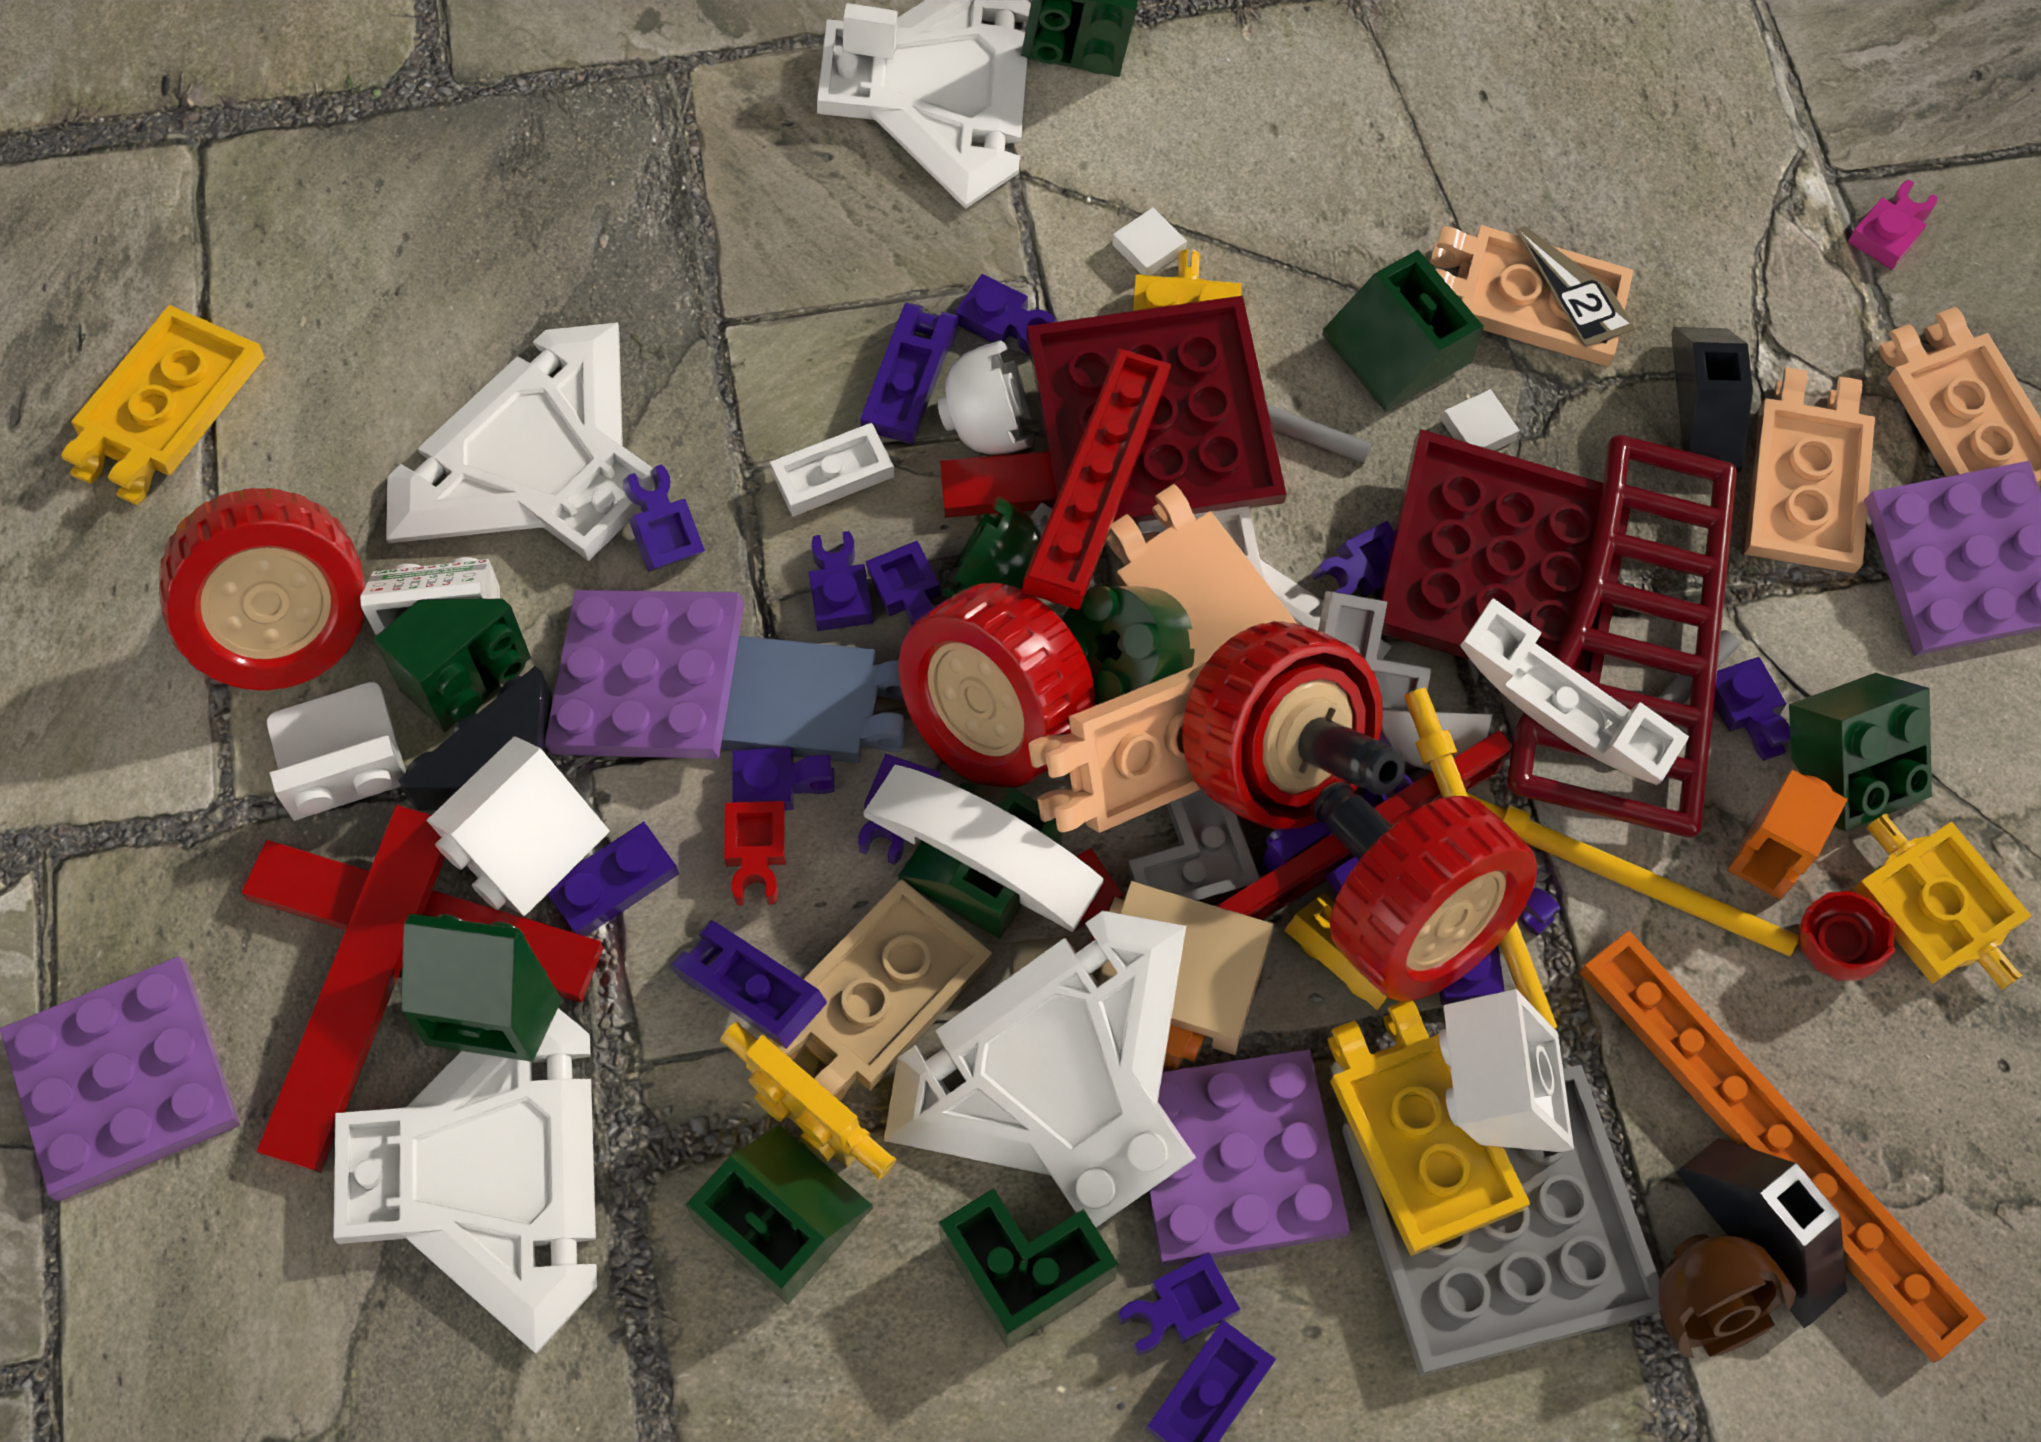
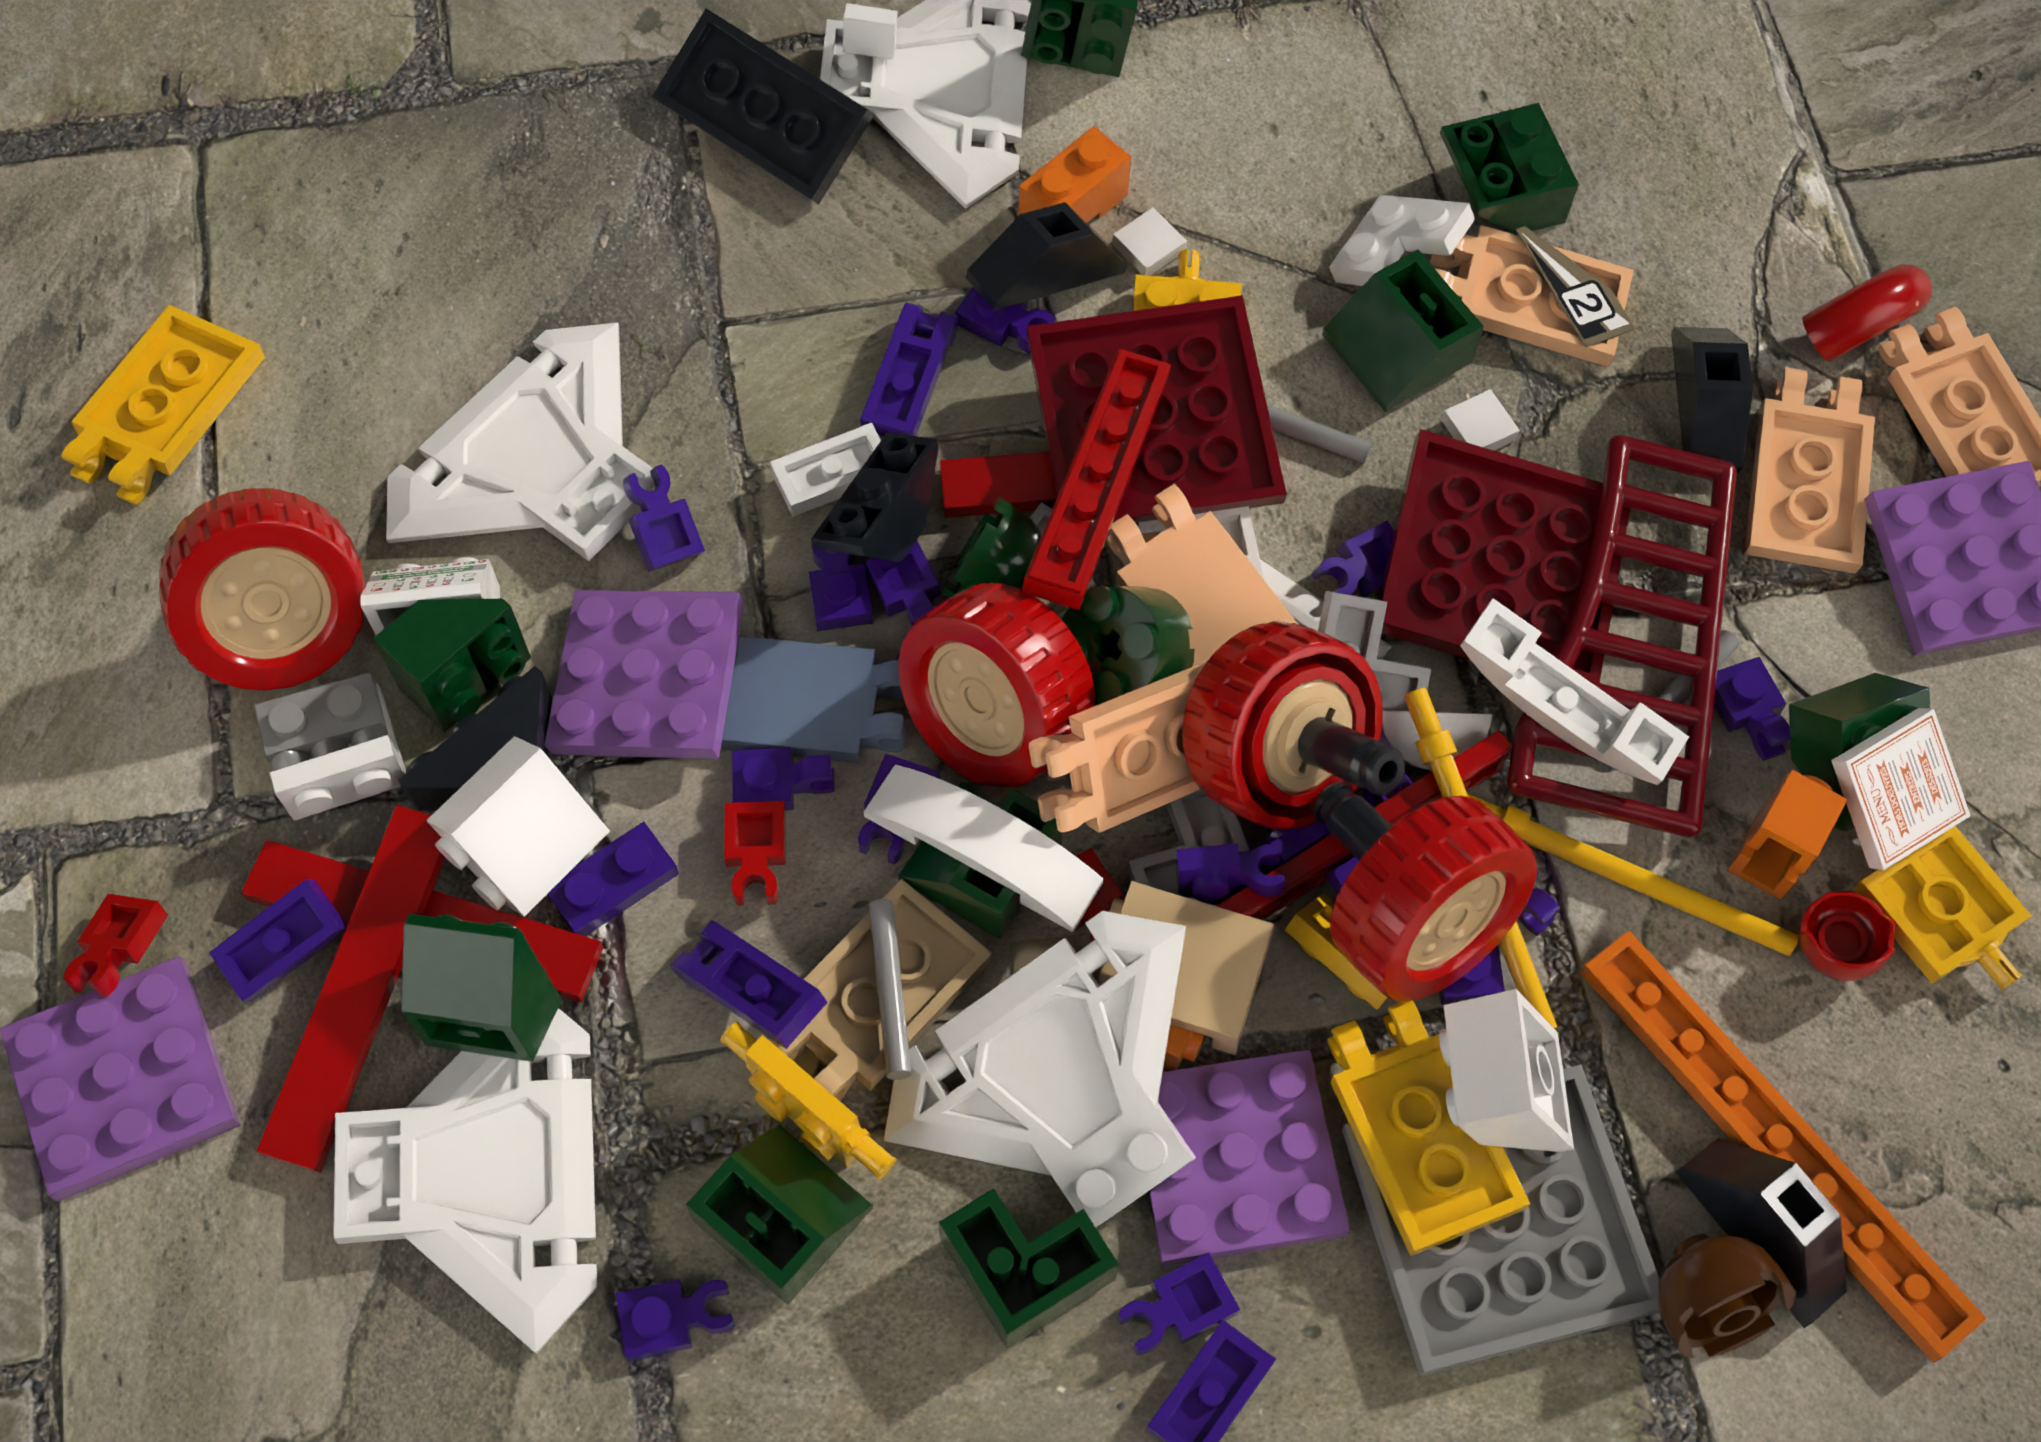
white cylinder [938,341,1034,455] -> none
dark pink plate [1848,179,1938,270] -> none
none -> red plate [63,894,168,998]
none -> dark purple plate [209,879,347,1002]
none -> light grey plate [254,672,388,771]
none -> dark purple plate [616,1279,735,1362]
none -> black plate [652,8,874,205]
none -> black slope [811,432,939,563]
none -> light grey bar [869,899,911,1080]
none -> black slope [965,202,1128,311]
none -> orange brick [1018,126,1131,223]
none -> dark purple plate [1176,843,1285,901]
none -> white plate [1329,195,1475,286]
none -> dark green slope [1440,103,1579,235]
none -> red cylinder [1802,264,1933,362]
none -> white tile [1831,708,1971,870]

